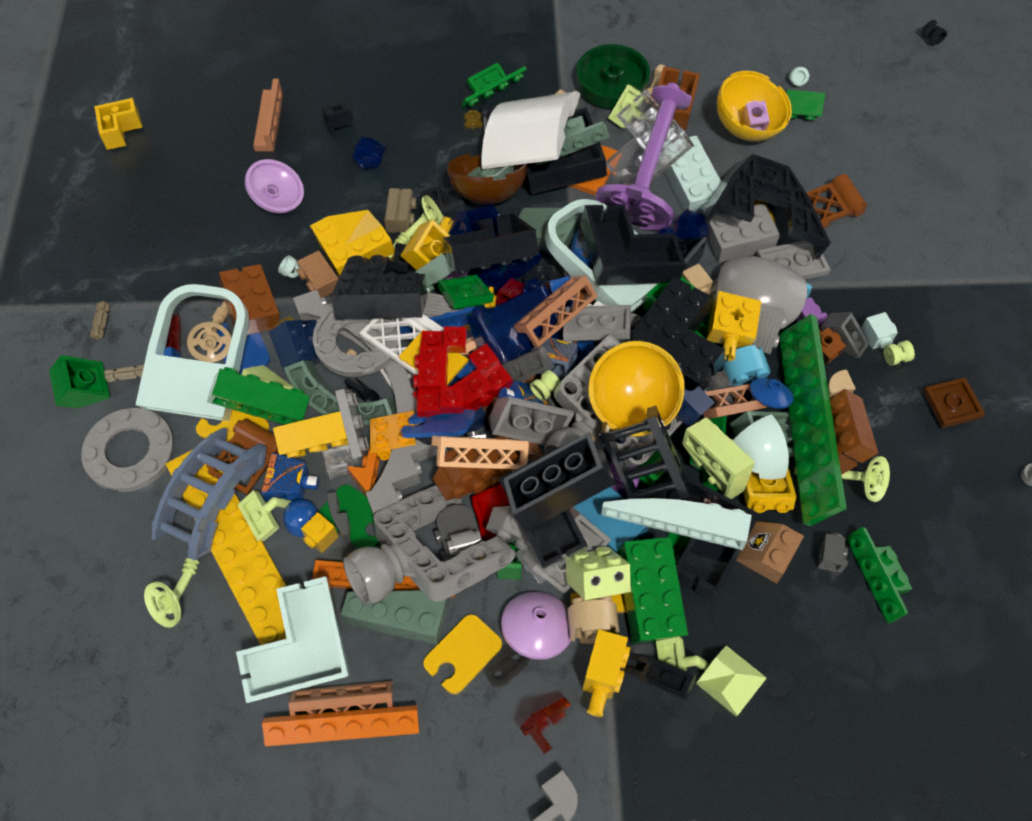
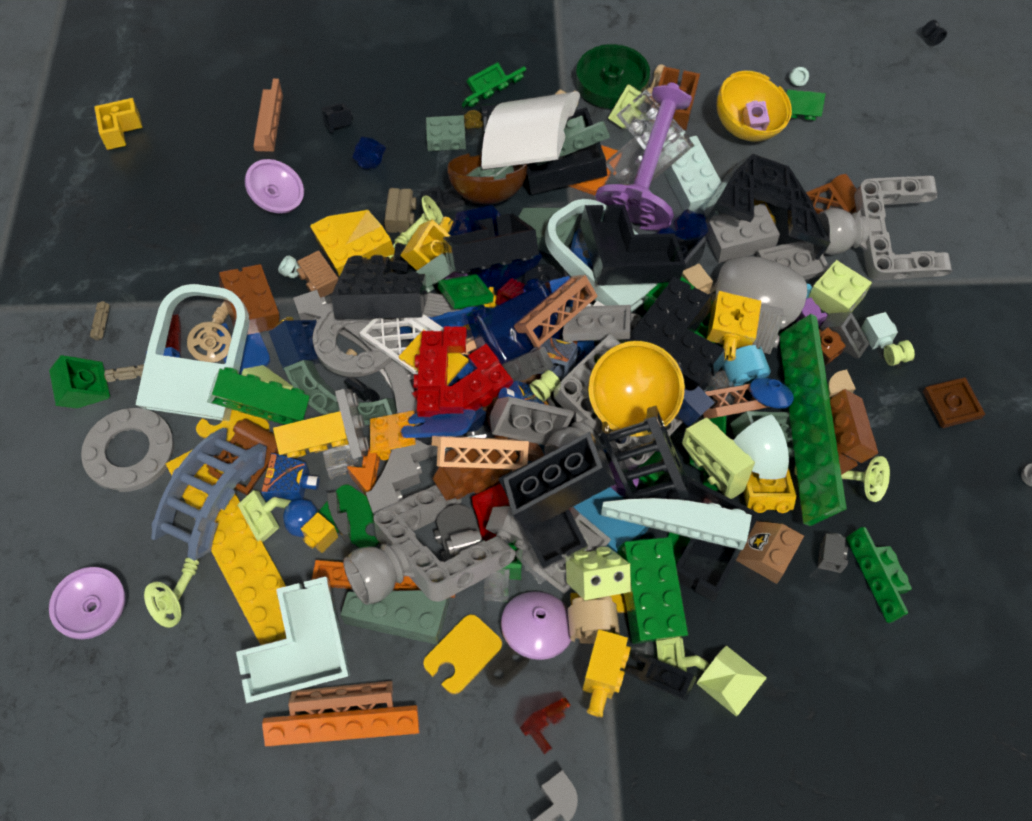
none -> lavender dish [49,567,125,639]
none -> sand green plate [426,115,466,151]
none -> clear brick [484,569,510,602]
none -> yellowish green piece [809,260,872,314]
none -> light grey piece [818,176,952,281]

